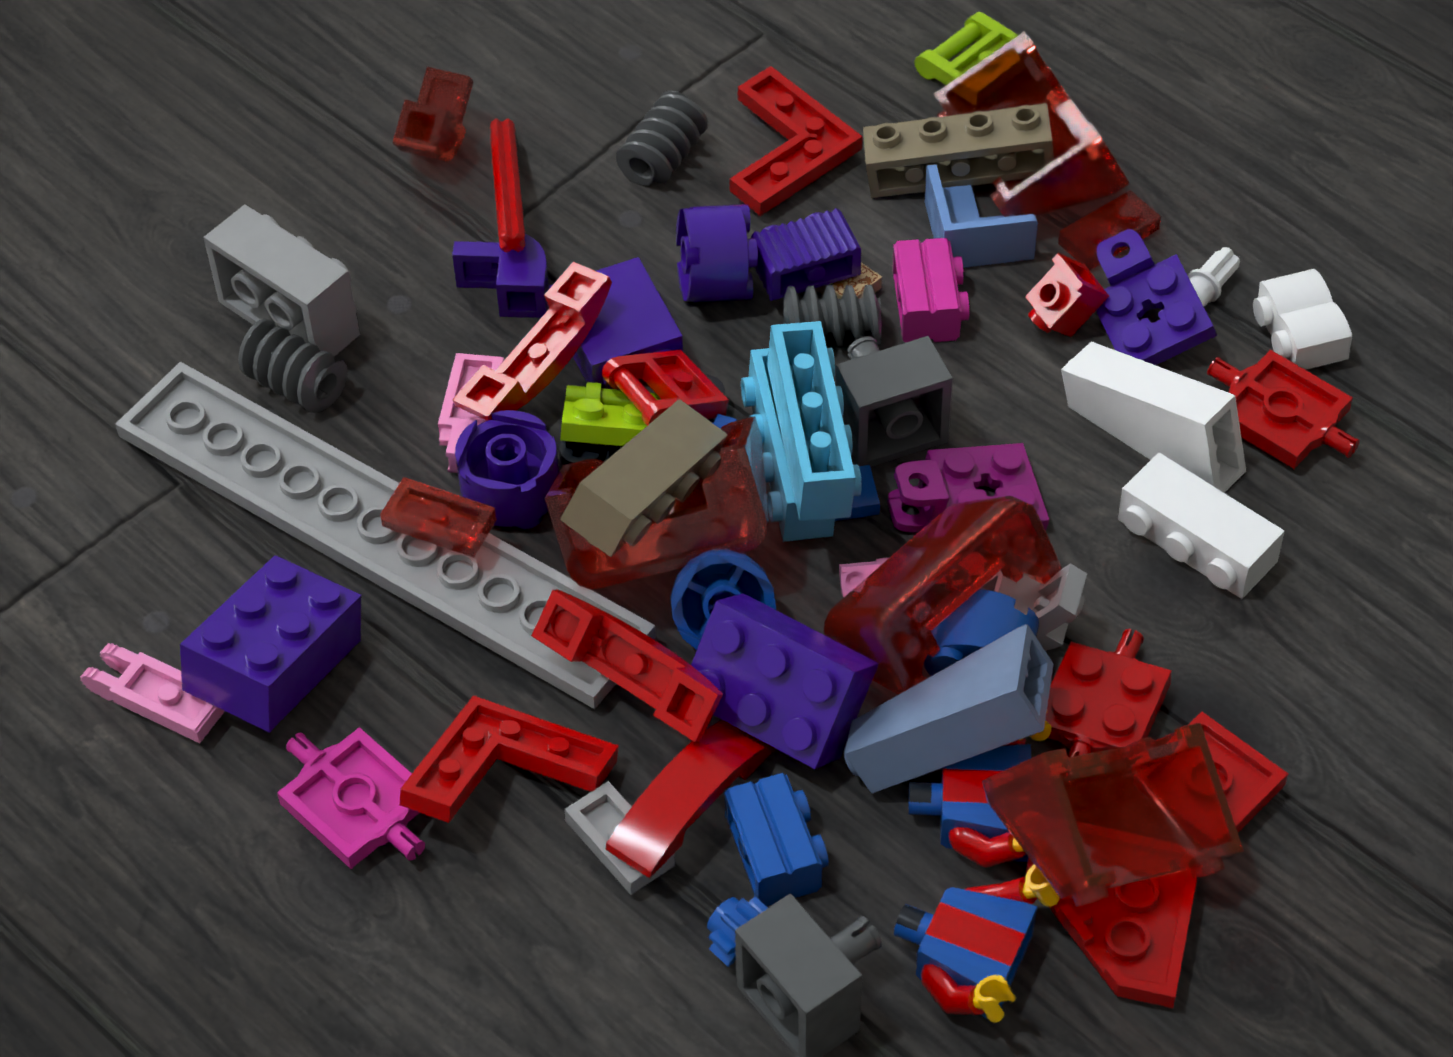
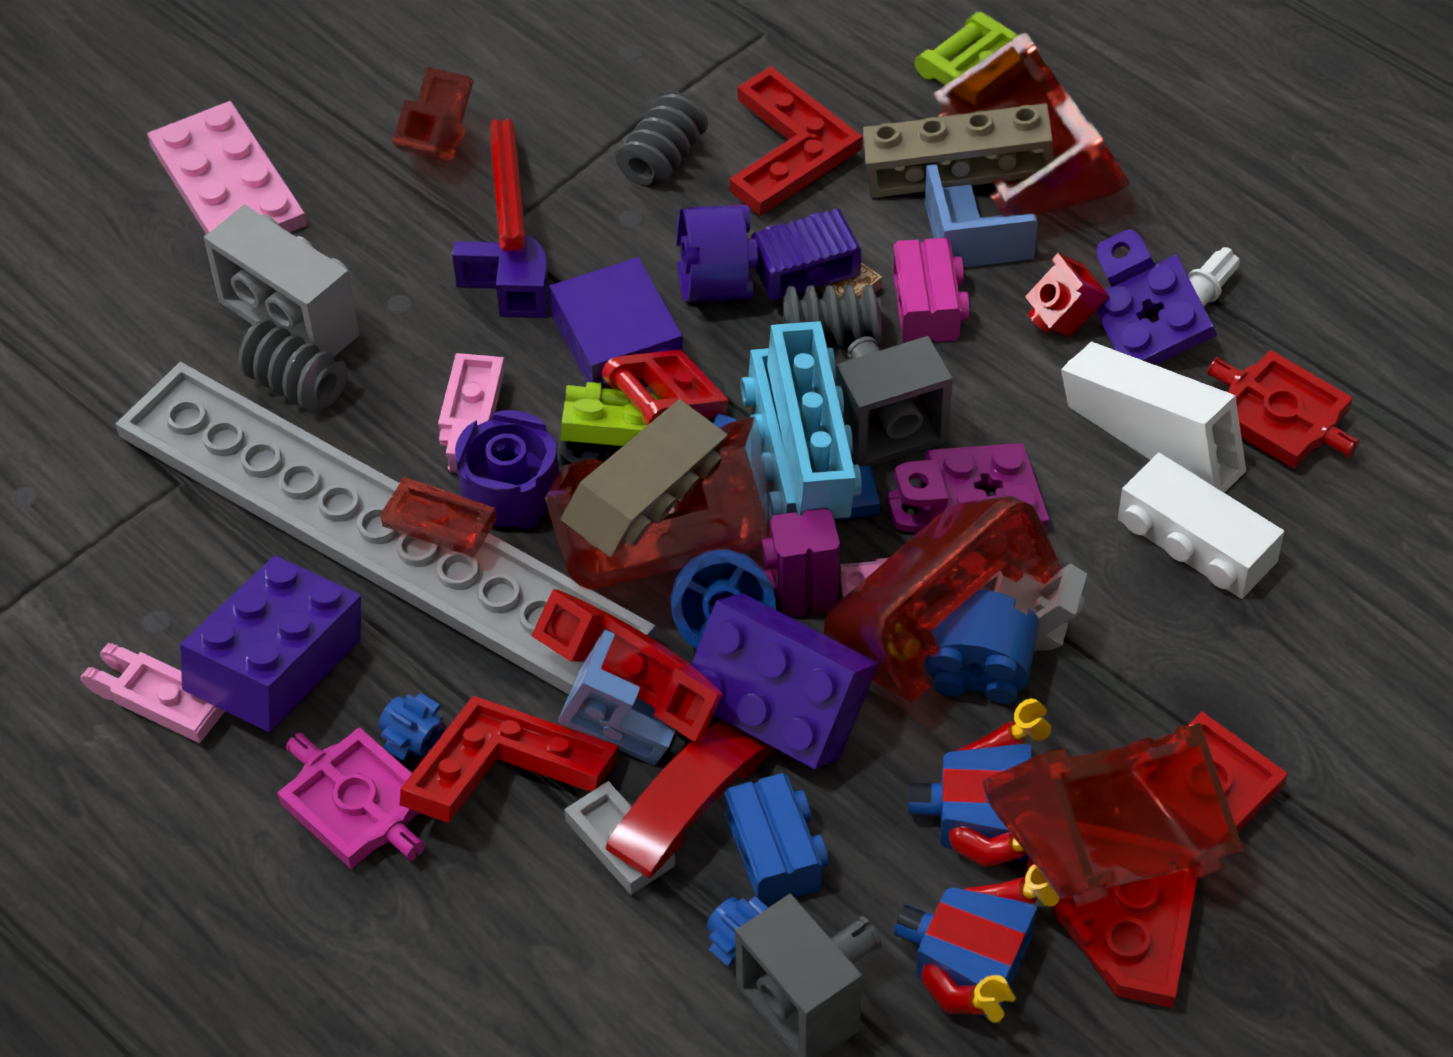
red slope [452,262,612,421] -> none
sand blue slope [844,624,1054,794] -> none
red plate [1045,629,1171,781] -> none
clear red plate [1058,190,1161,271] -> none
white brick [1253,269,1352,370] -> none
none -> bright pink plate [147,101,307,235]
none -> blue gear [379,692,446,761]
none -> medium blue panel [558,630,675,766]
none -> magenta brick [761,508,840,618]

